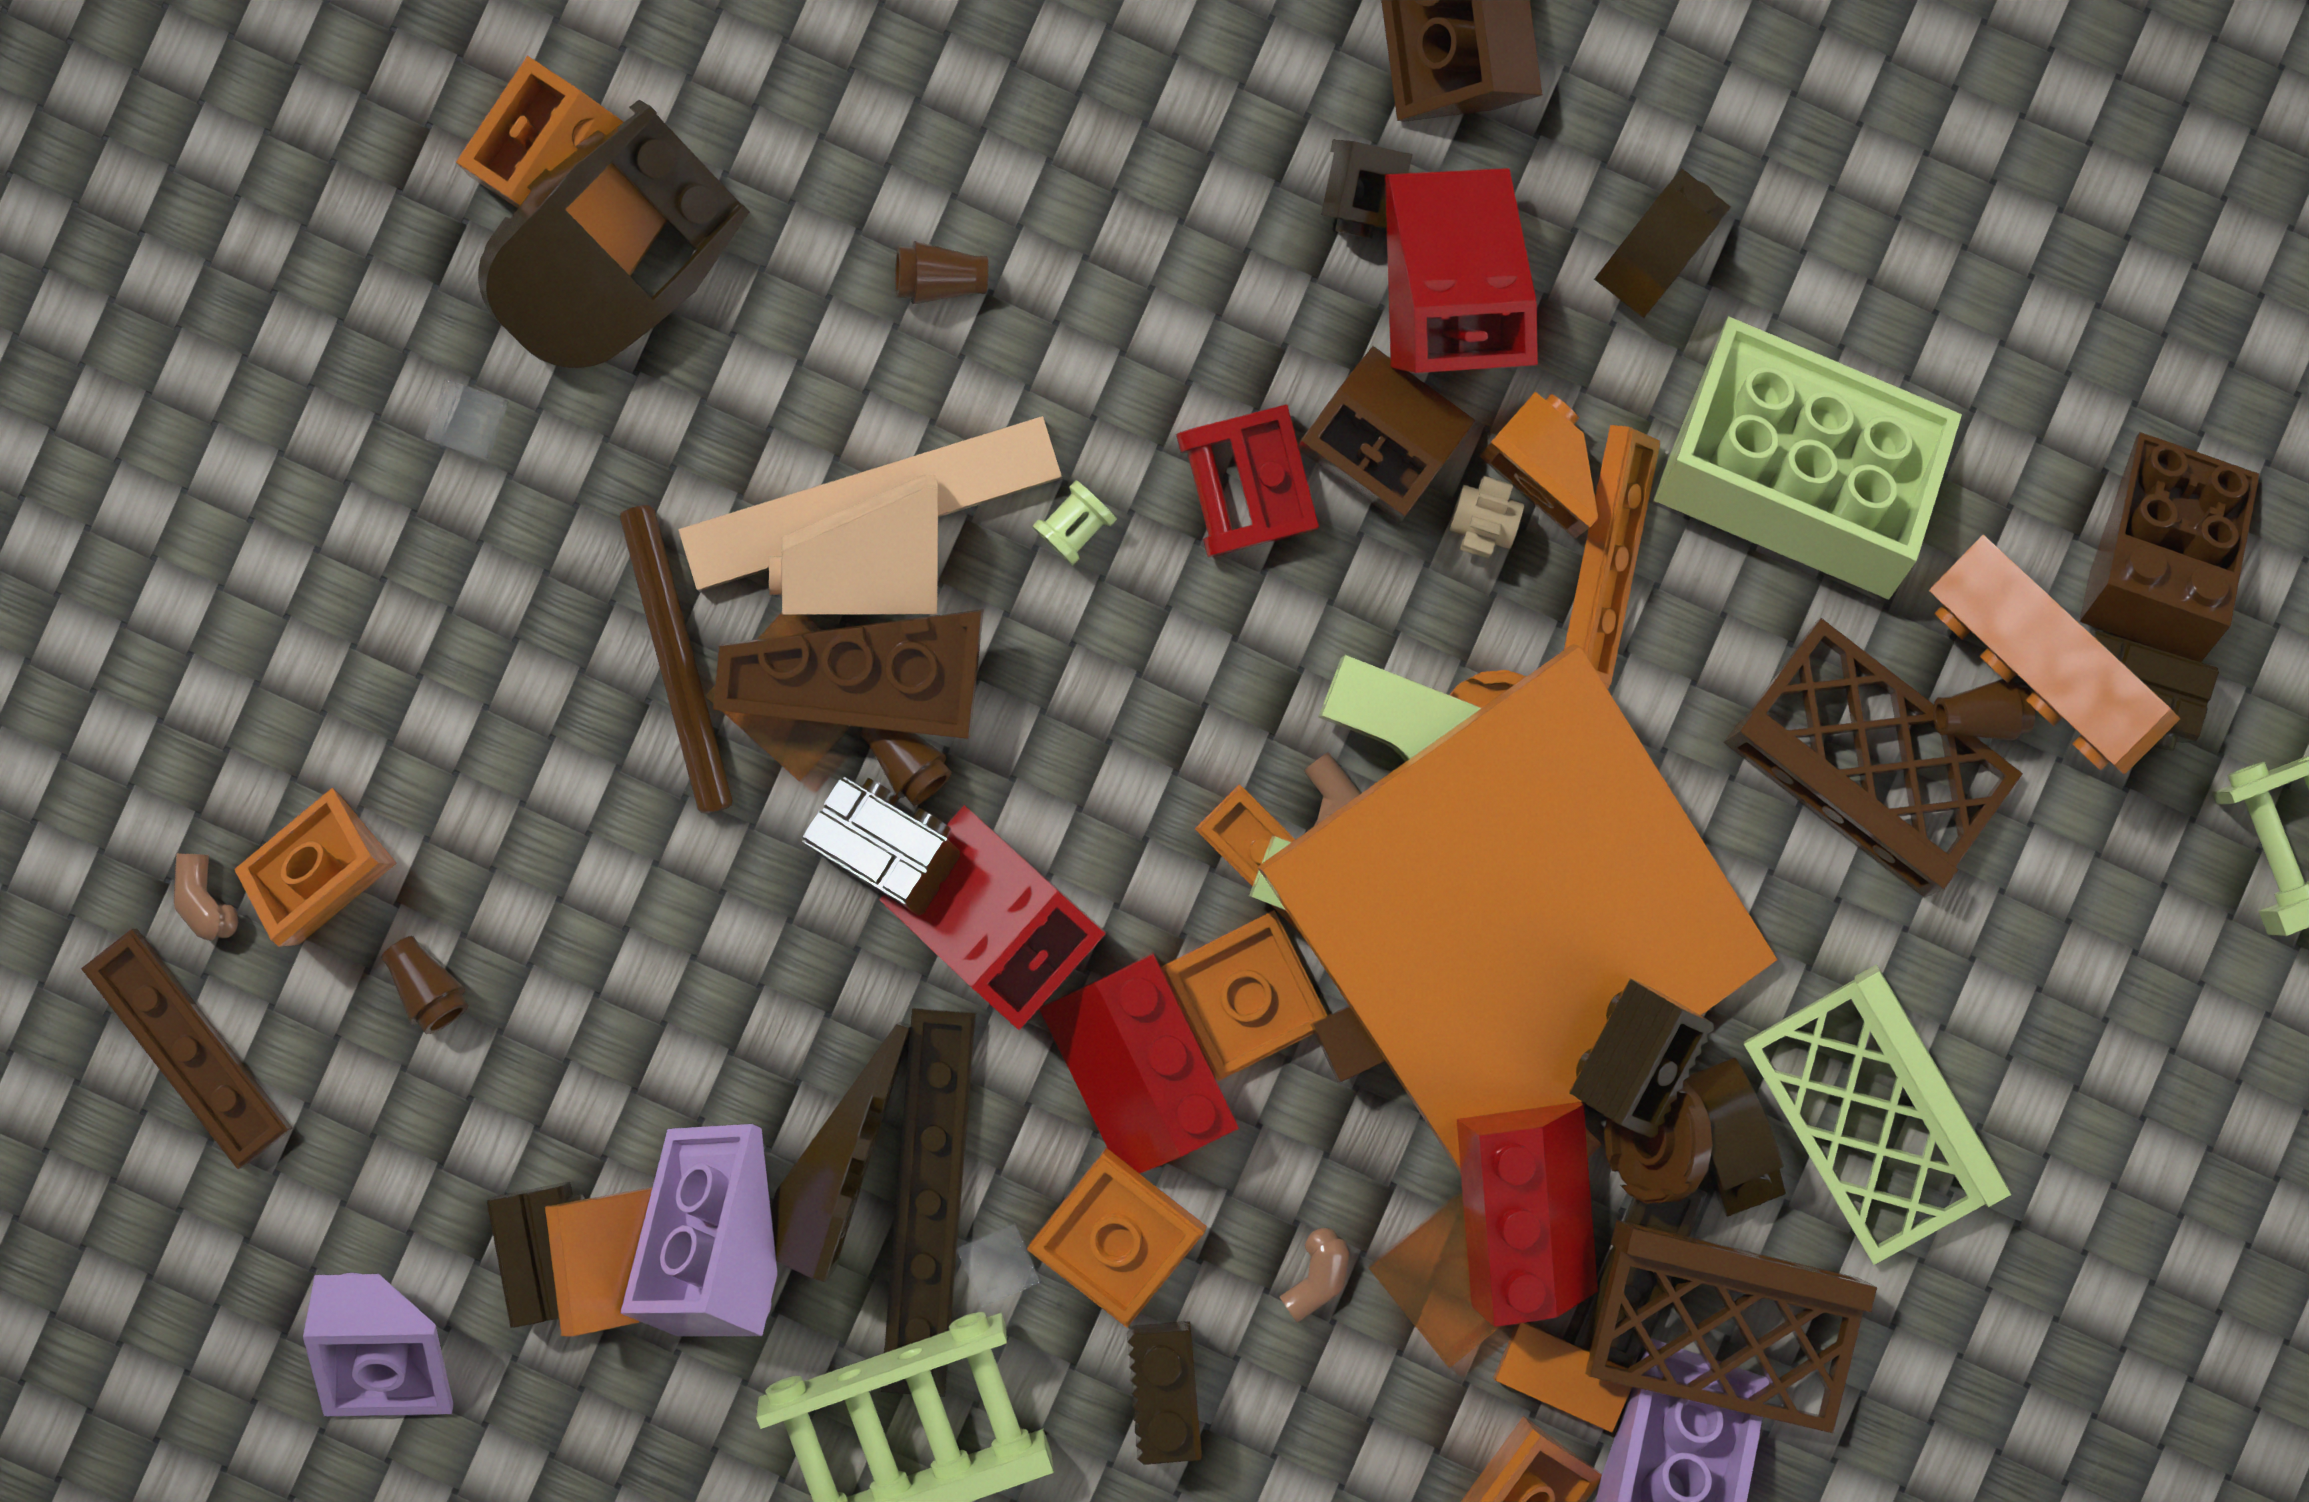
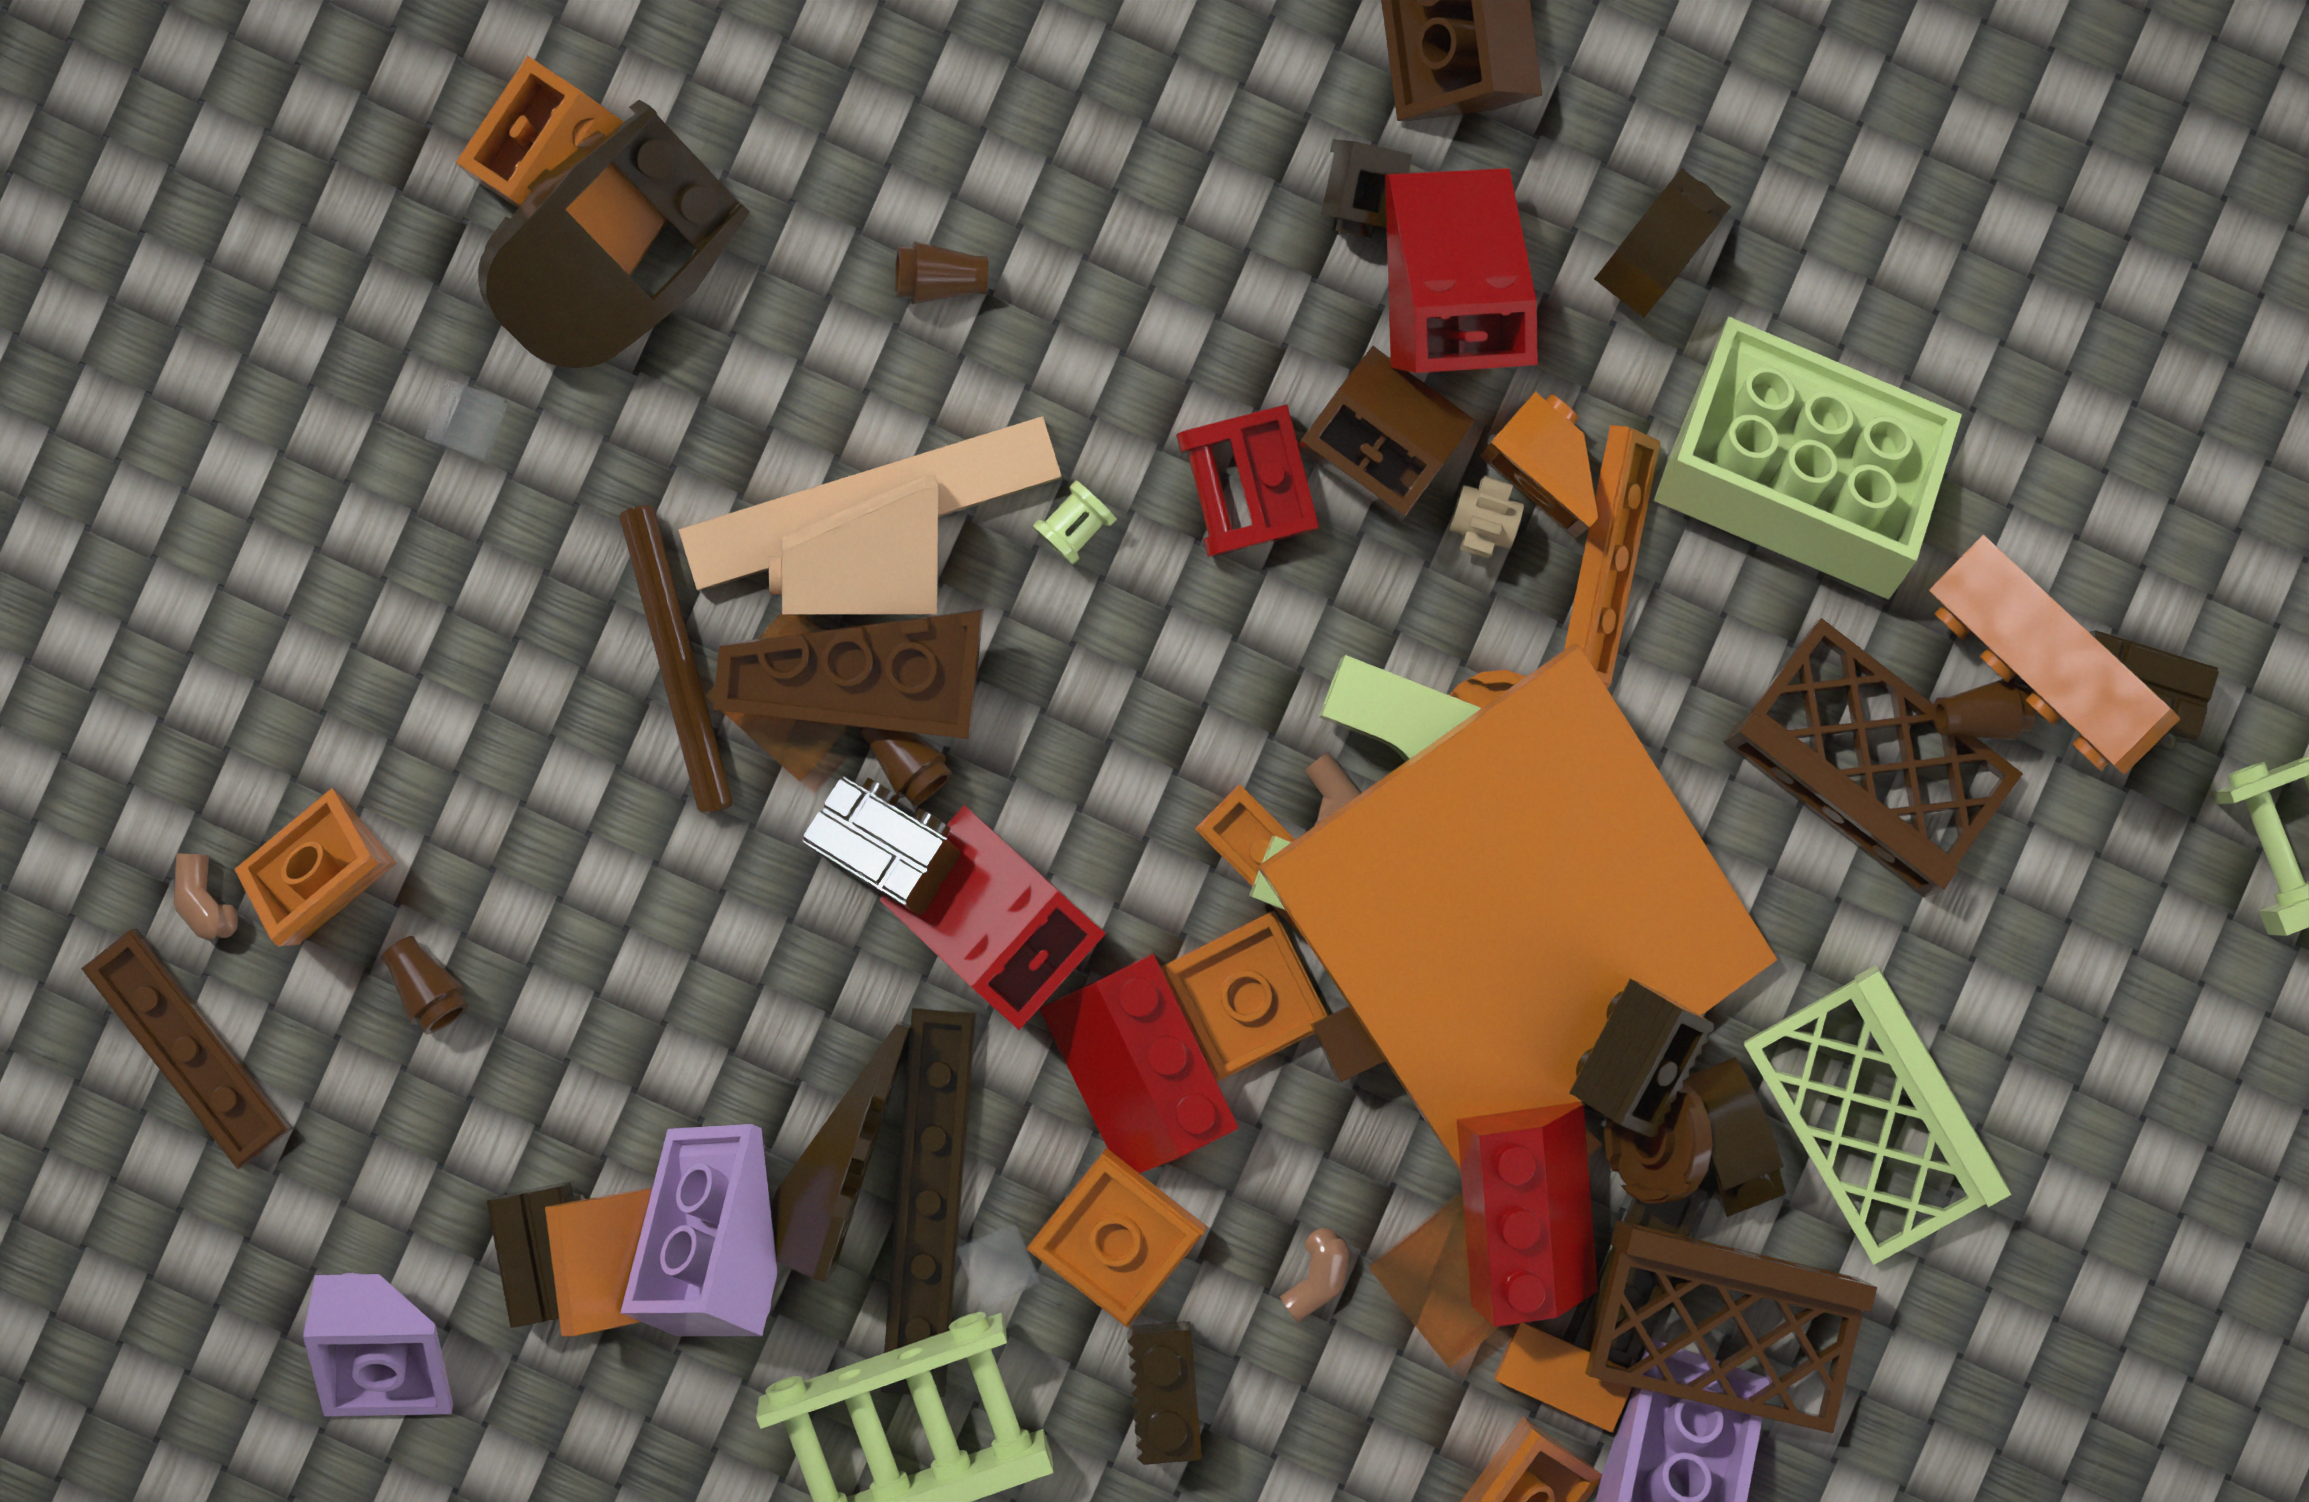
reddish brown slope [2079,432,2259,662] -> none

